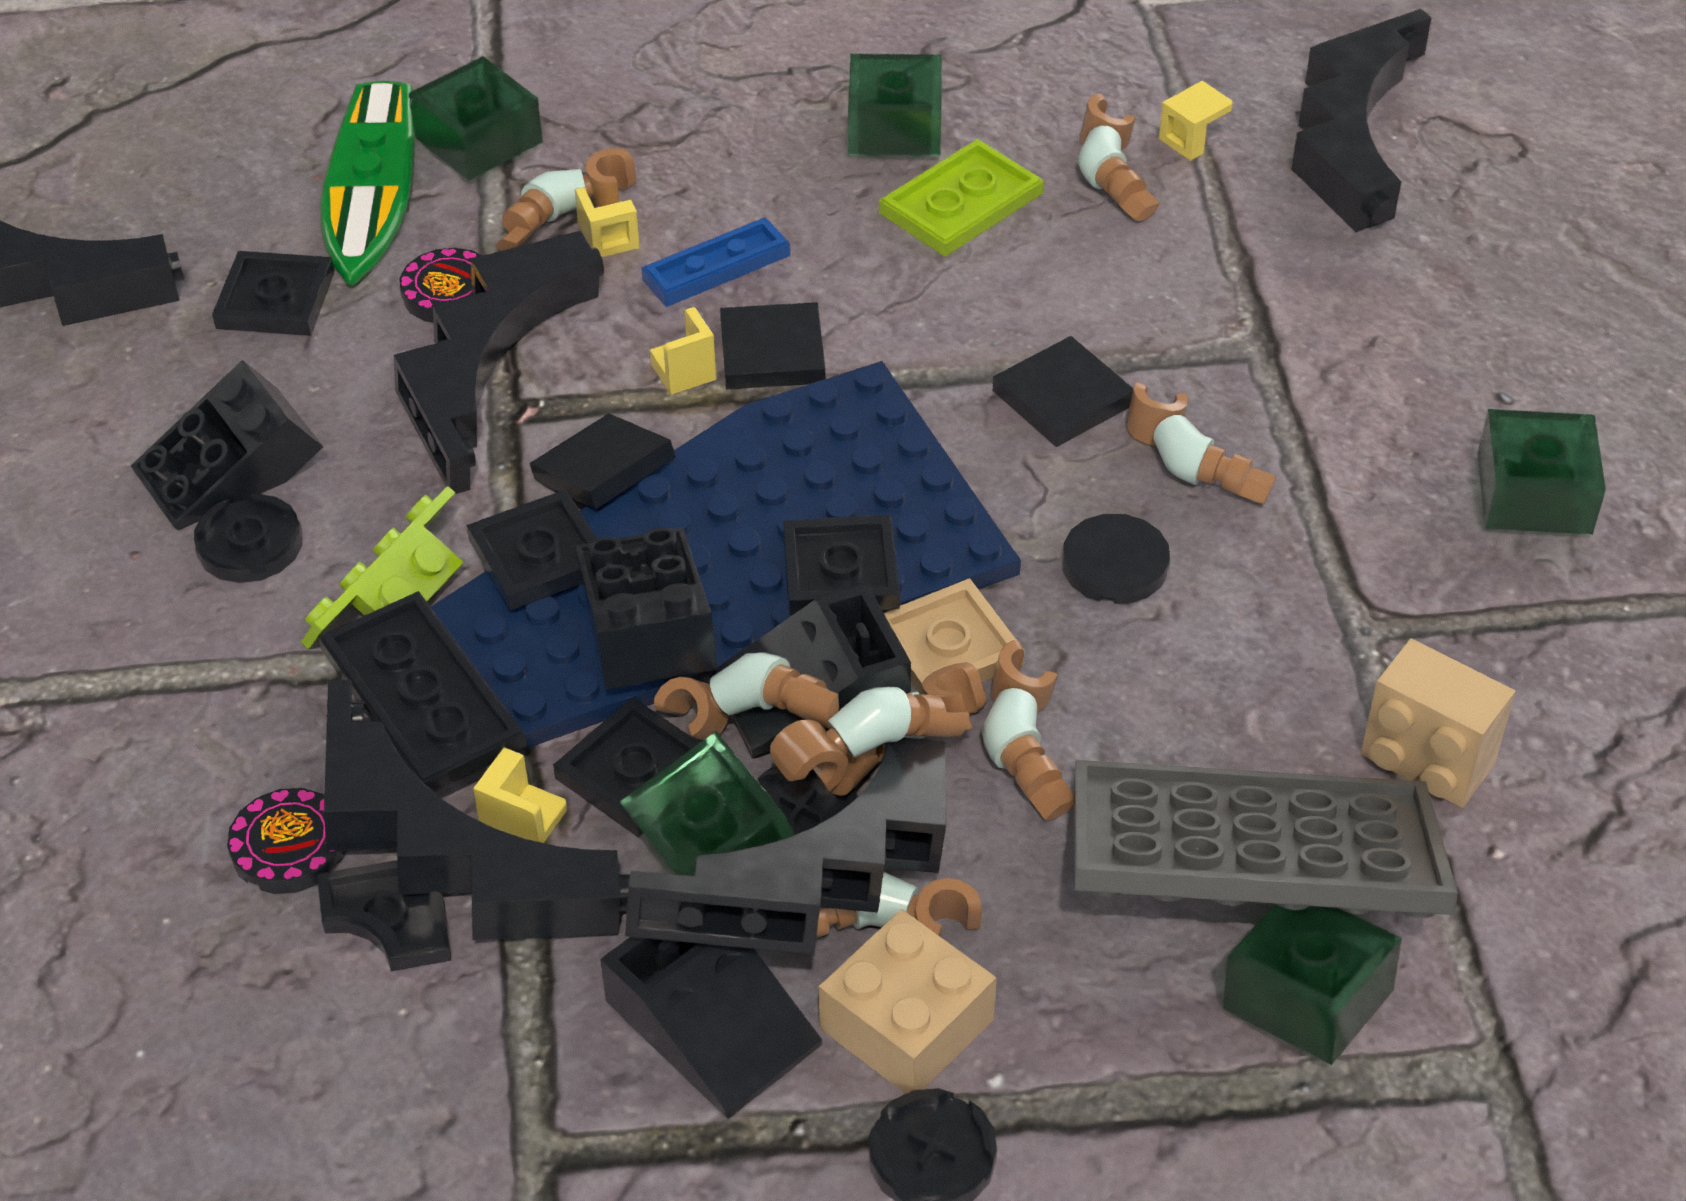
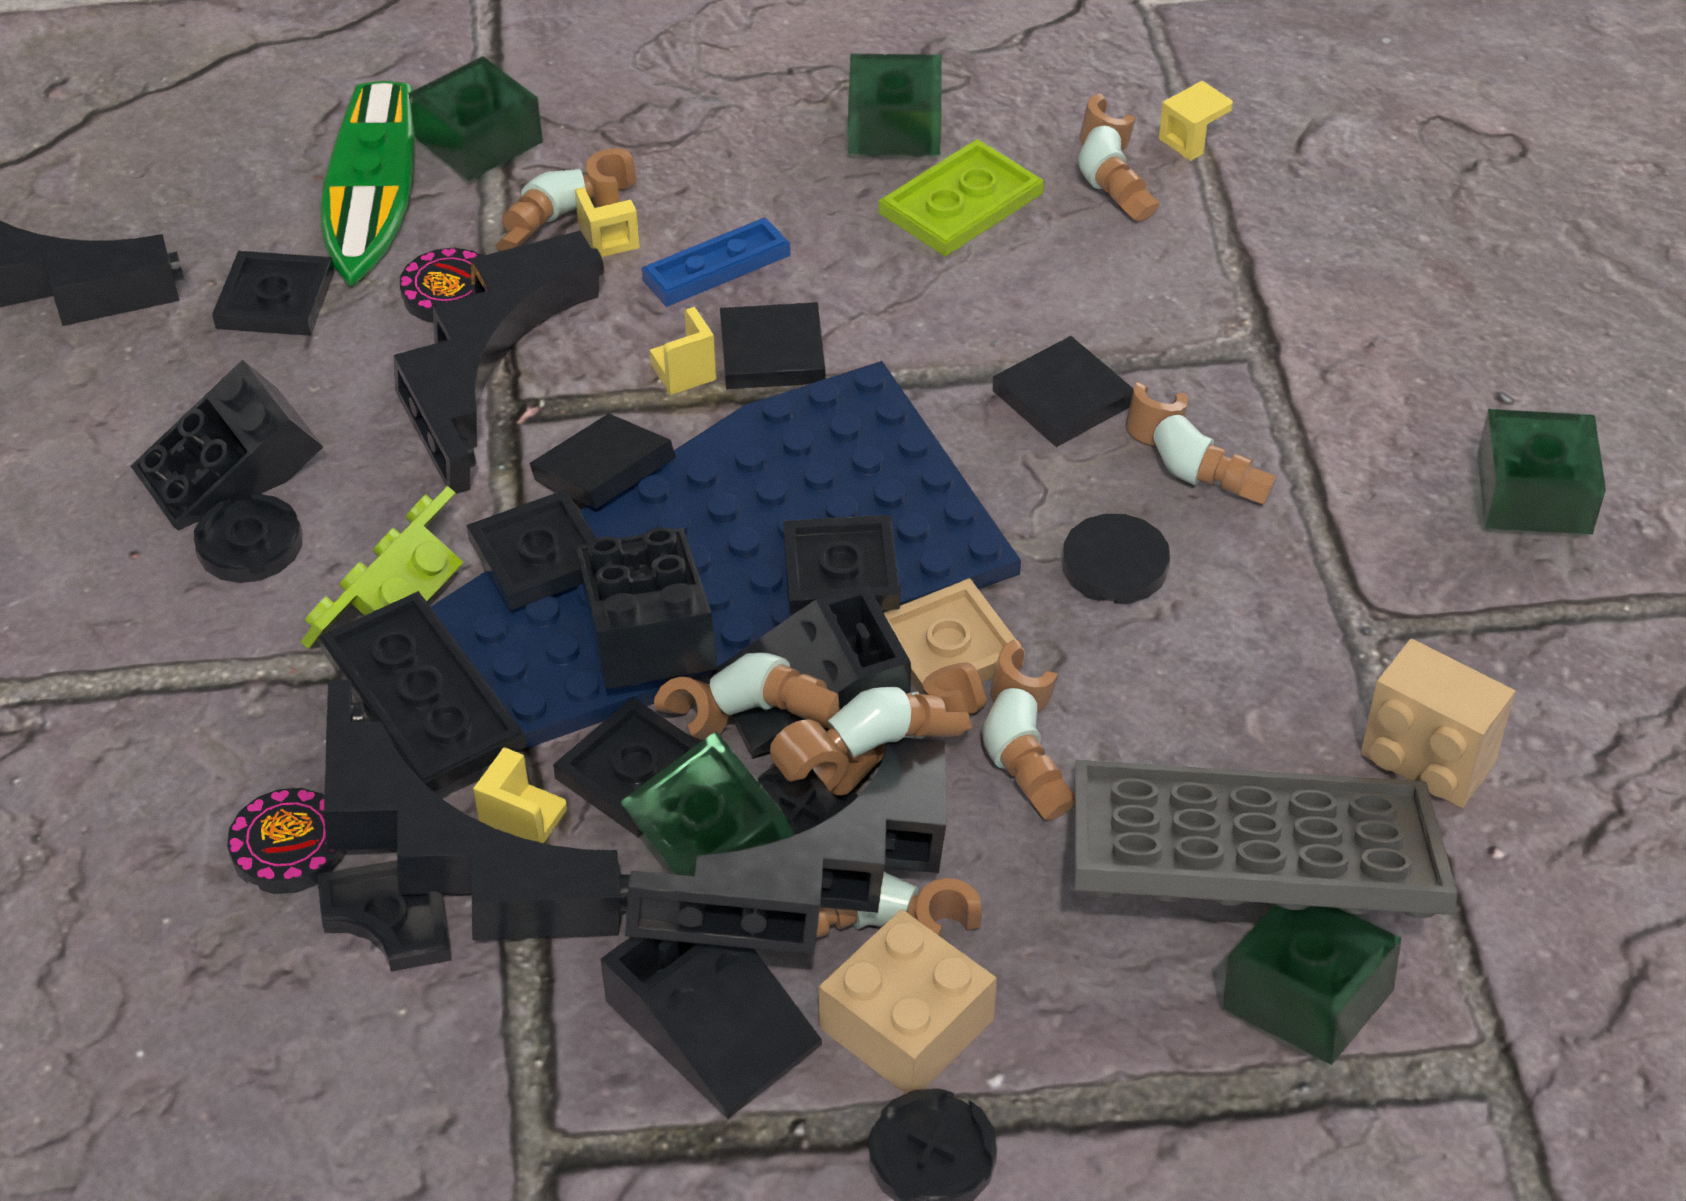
black arch [1291,9,1432,233] -> none

